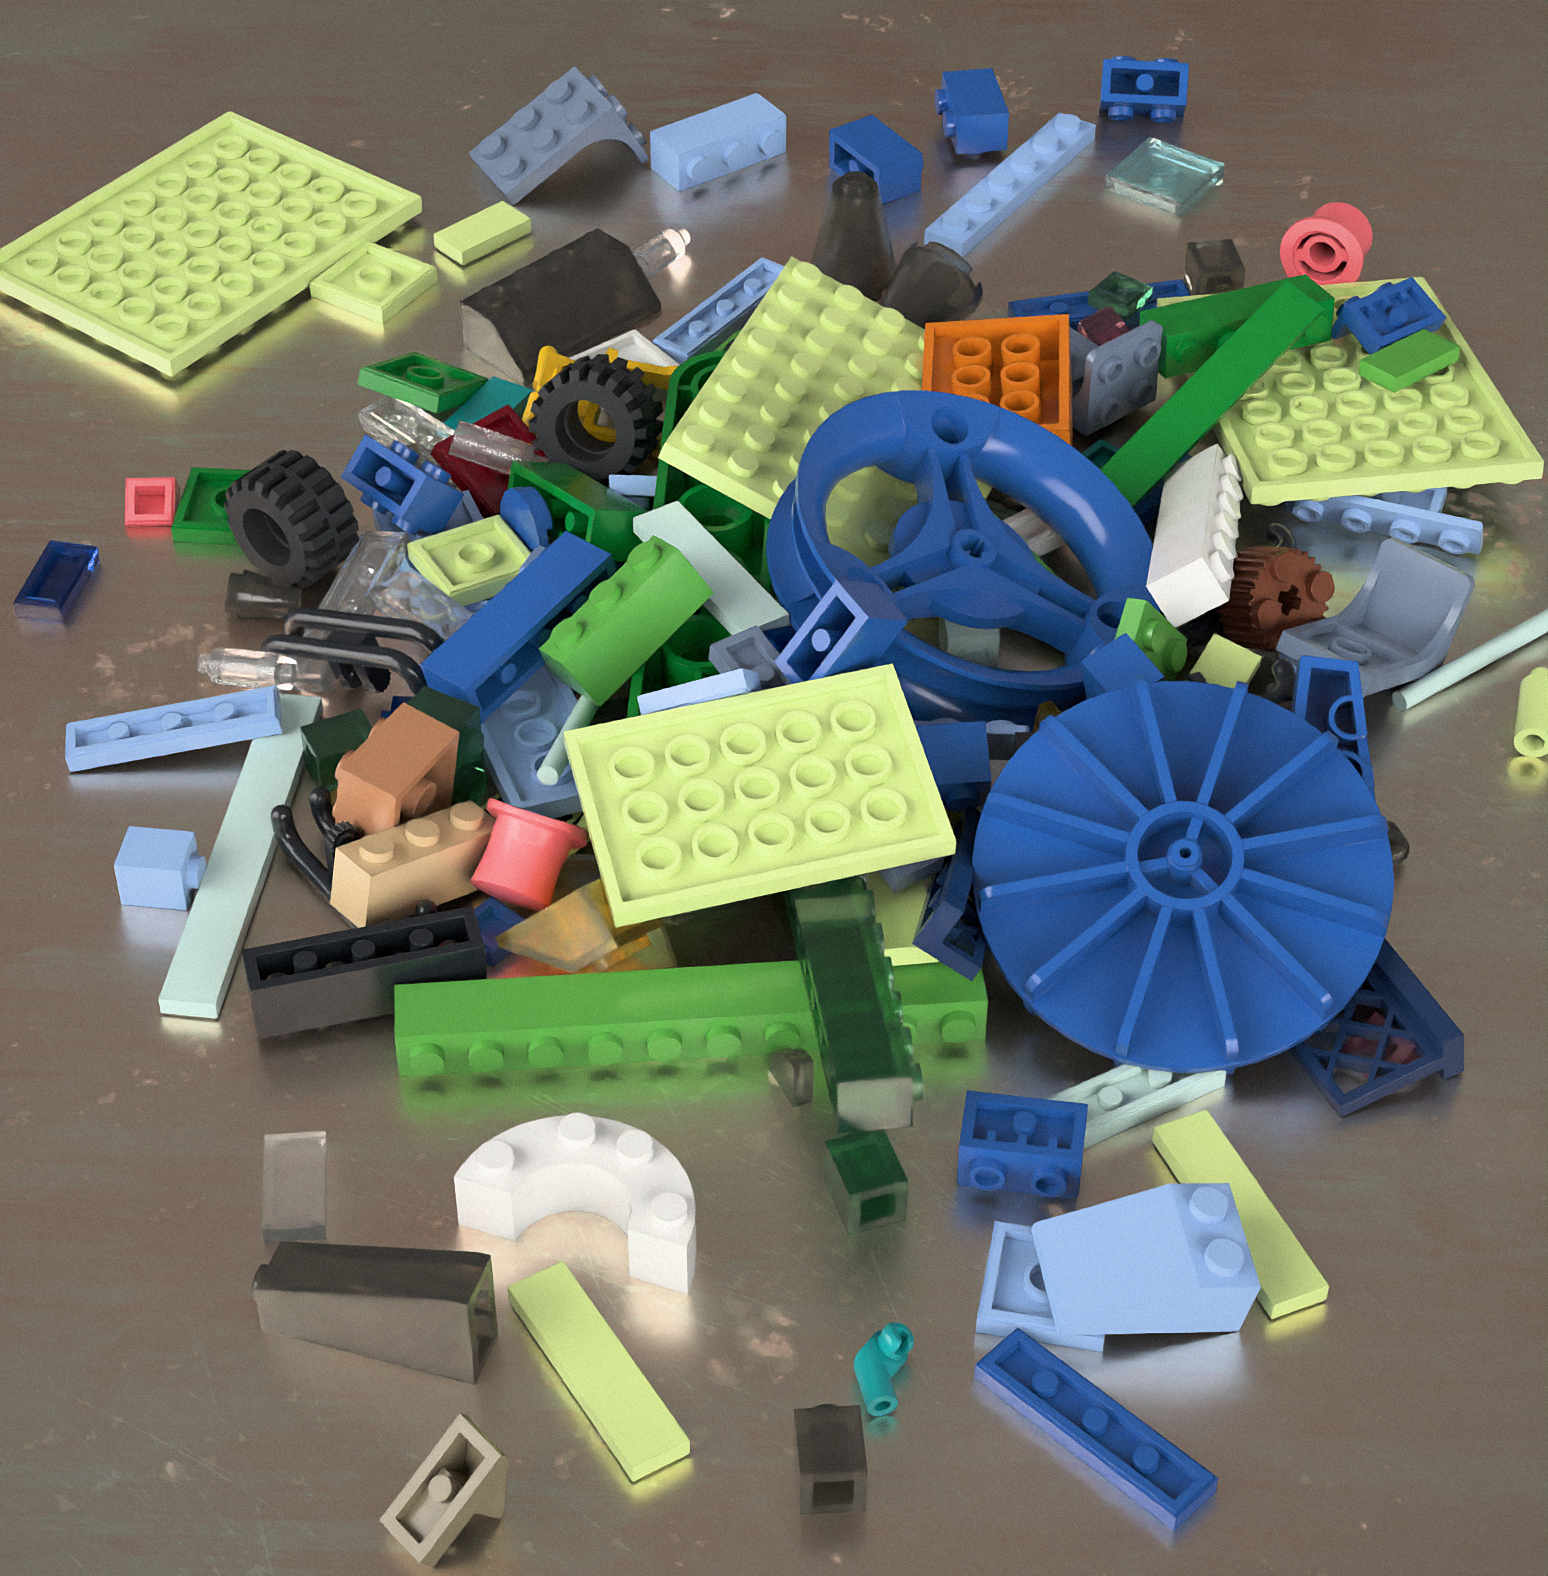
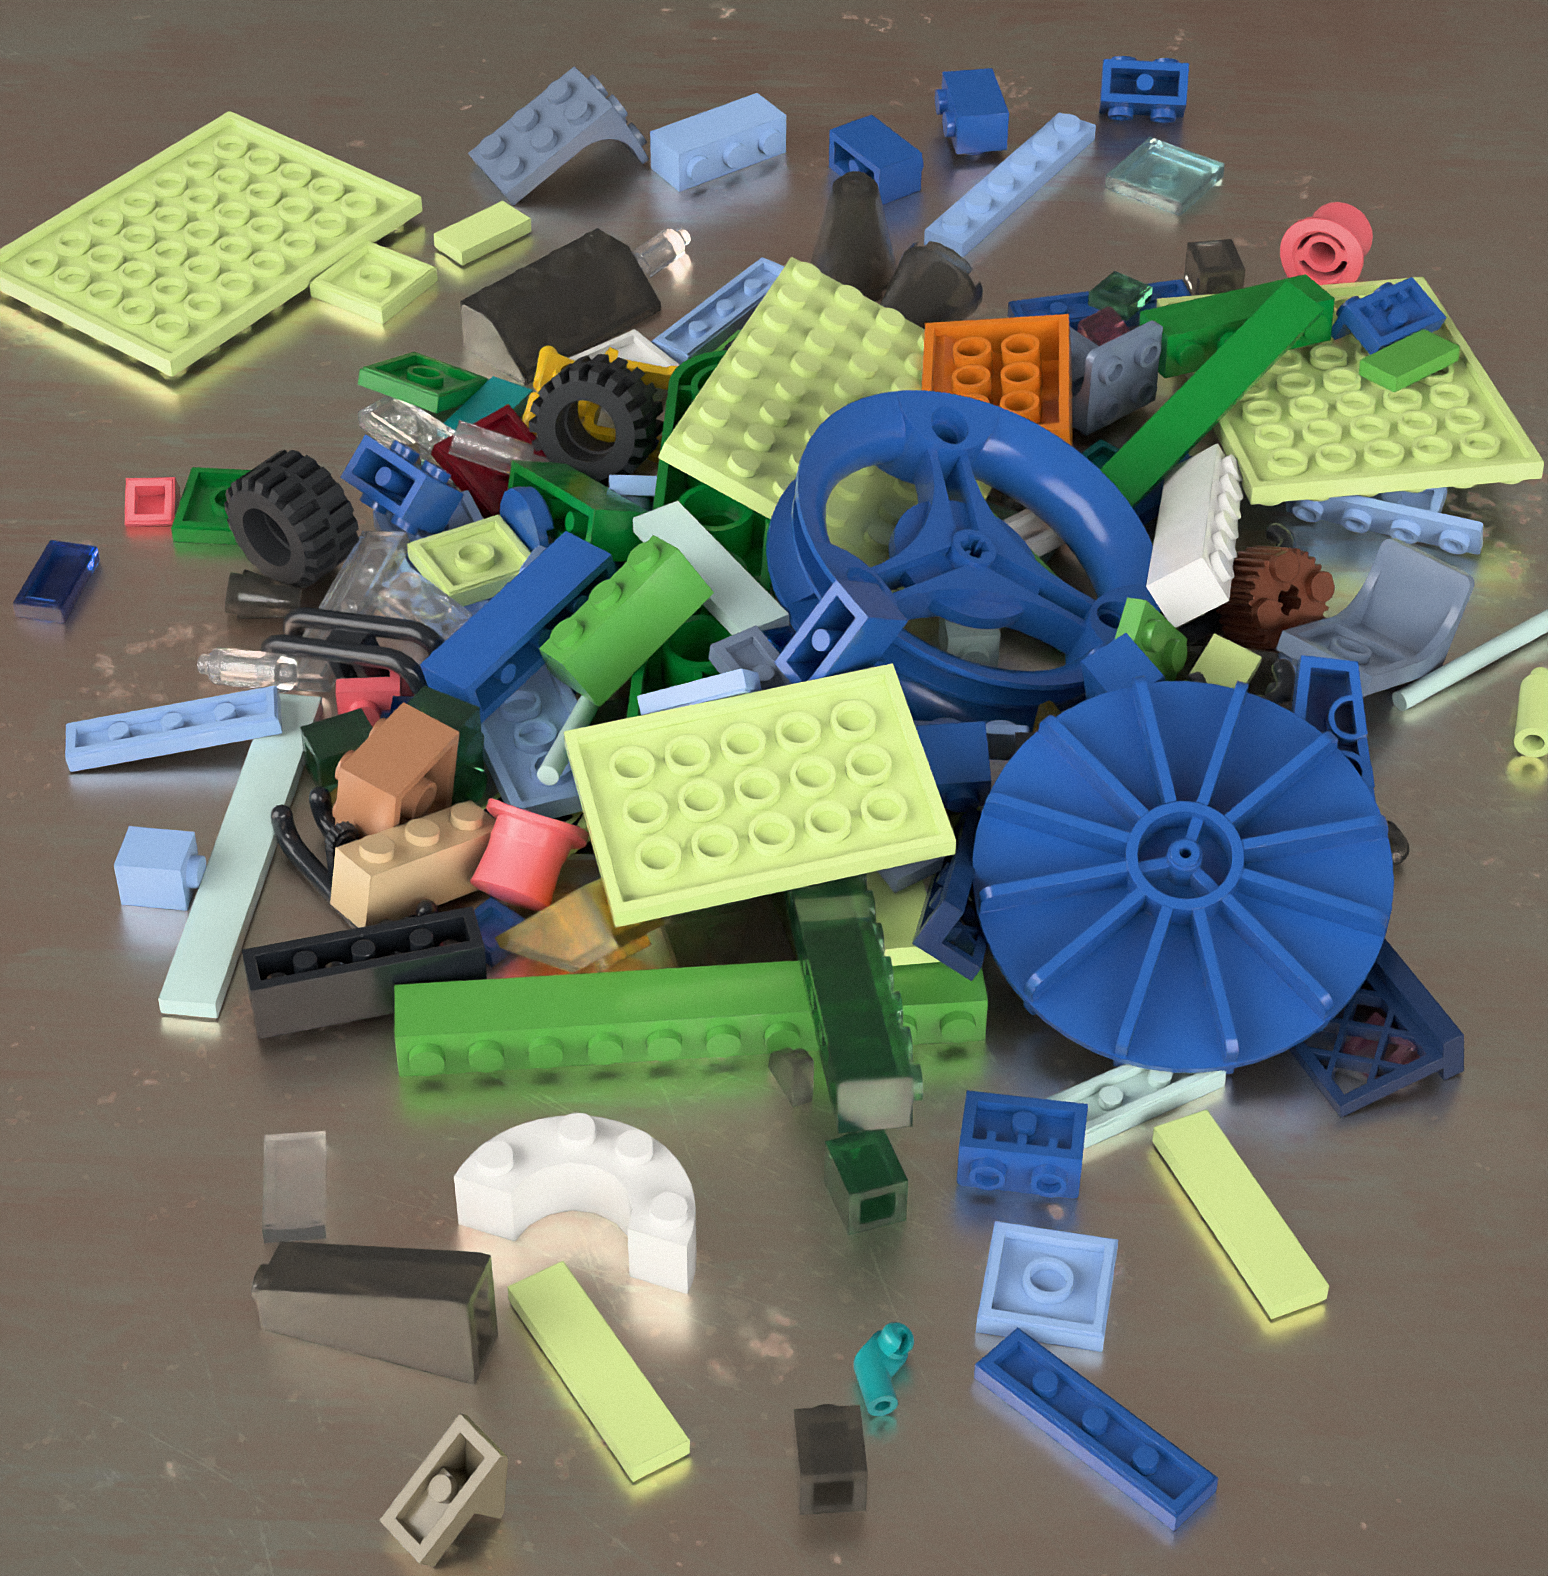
light blue slope [1031,1183,1261,1335] -> none
none -> coral bracket [335,670,414,733]

